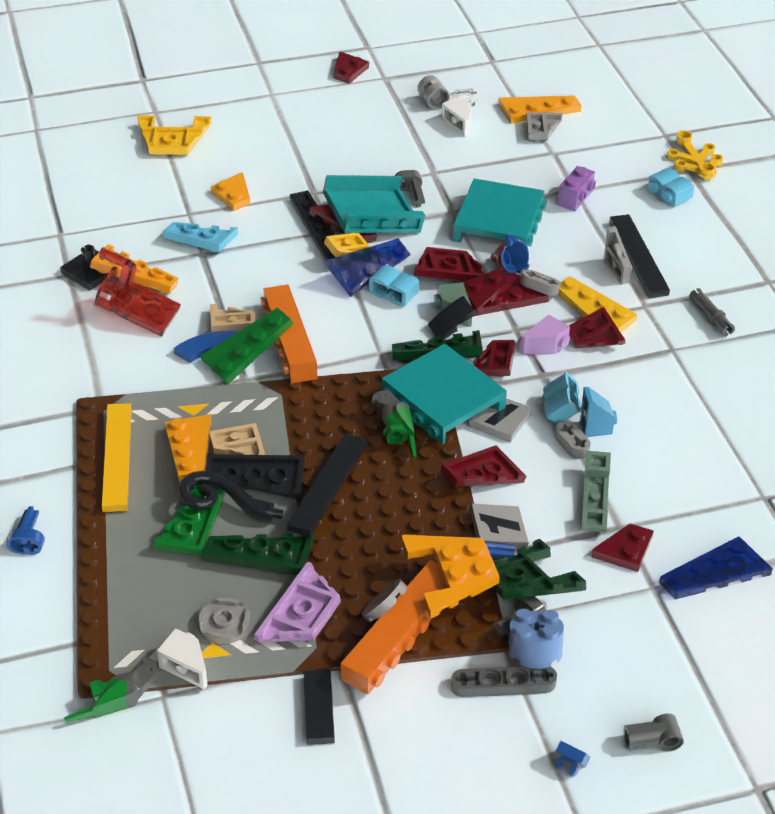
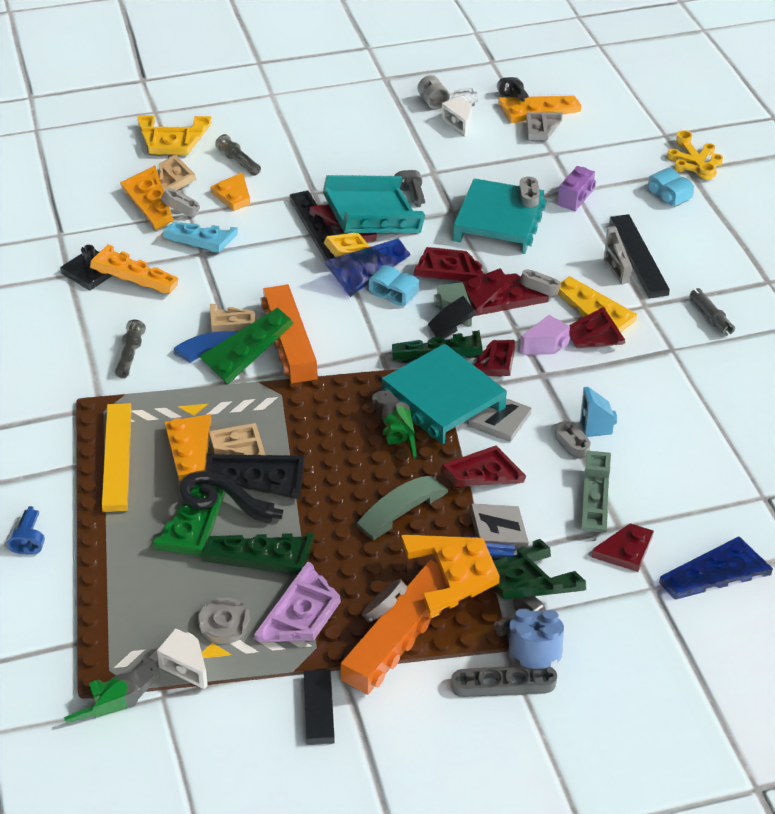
clear red plate [94,247,181,337] -> none
black tile [287,434,367,537] -> none
dark red wing [334,51,369,84] -> none
blue hat [490,235,530,275] -> none
medium azure brick [542,372,581,424] -> none
blue tile [555,741,590,777] -> none
dark grey piece [623,713,684,752] -> none
none -> clear smoke pin [115,319,146,378]
none -> light orange wing [120,165,174,230]
none -> tan wing [159,155,196,191]
none -> light grey beam [161,188,200,217]
none -> clear smoke pin [215,134,261,176]
none -> sand green slope [357,476,448,540]
none -> black piece [497,77,528,102]
none -> light grey beam [519,176,540,208]

